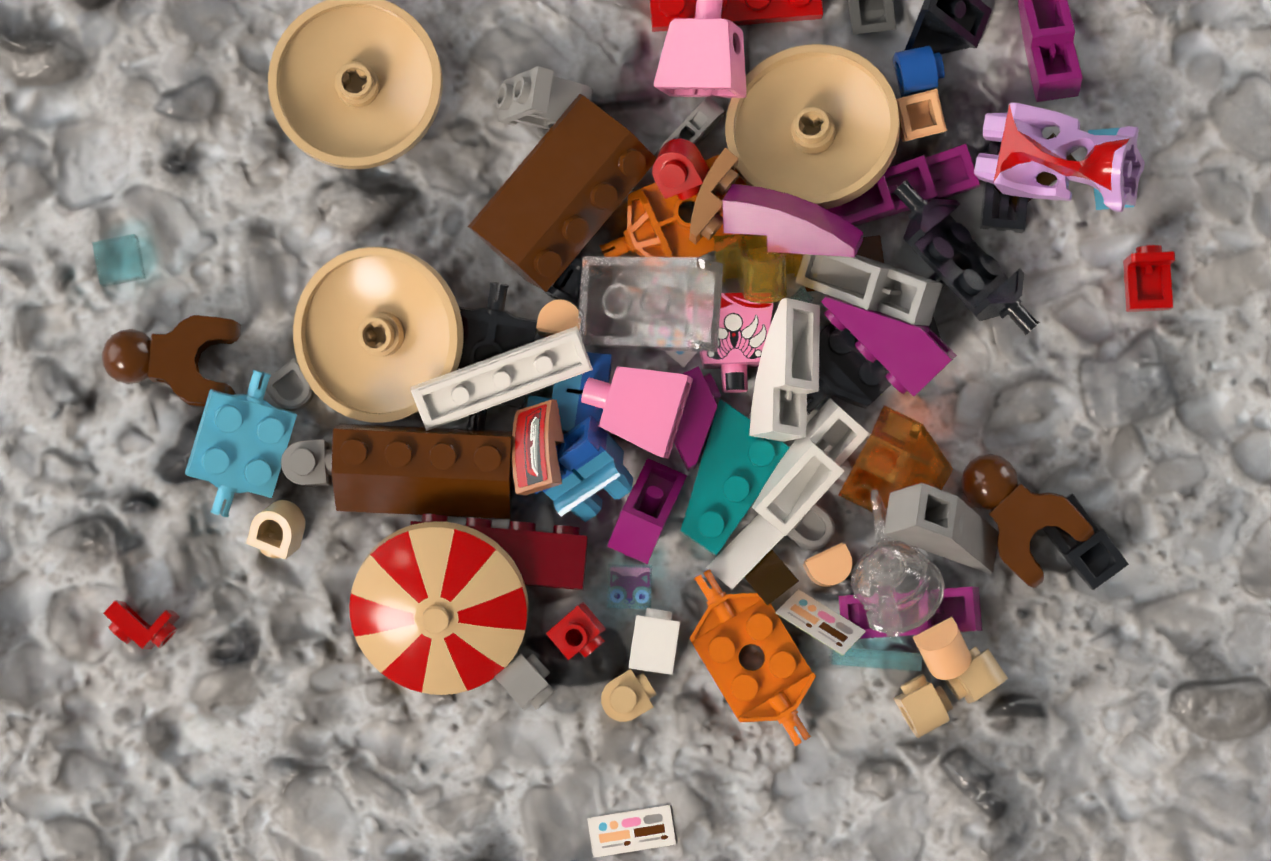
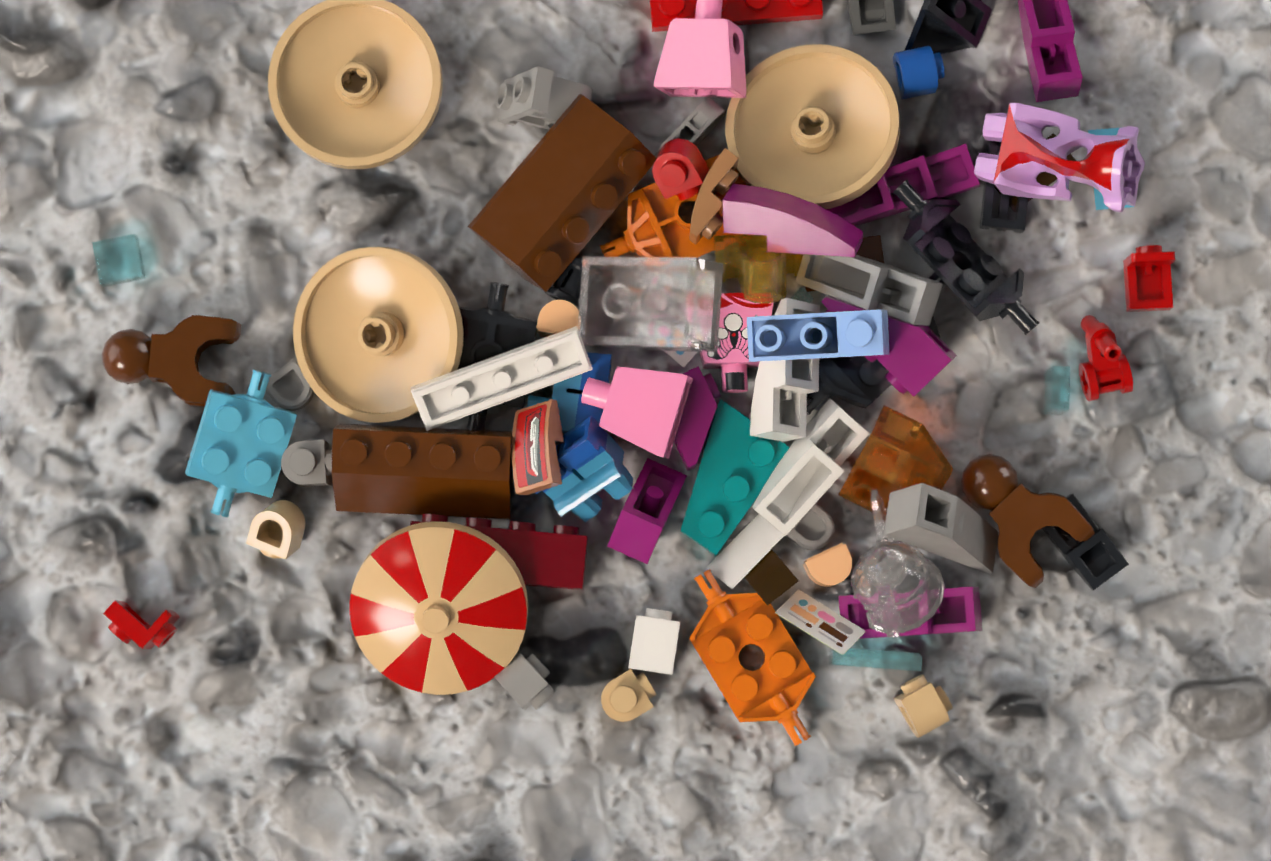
red plate [546,602,606,660] -> none
white sticker [587,805,676,858] -> none
clear light blue tile [607,564,652,610] -> none
light nougat brick [896,89,947,142] -> none
light nougat brick [912,617,972,680] -> none
tan plate [945,646,1008,704] -> none
none -> light blue slope [747,309,890,362]
none -> clear light blue tile [1044,366,1070,415]
none -> red piece [1079,315,1133,402]

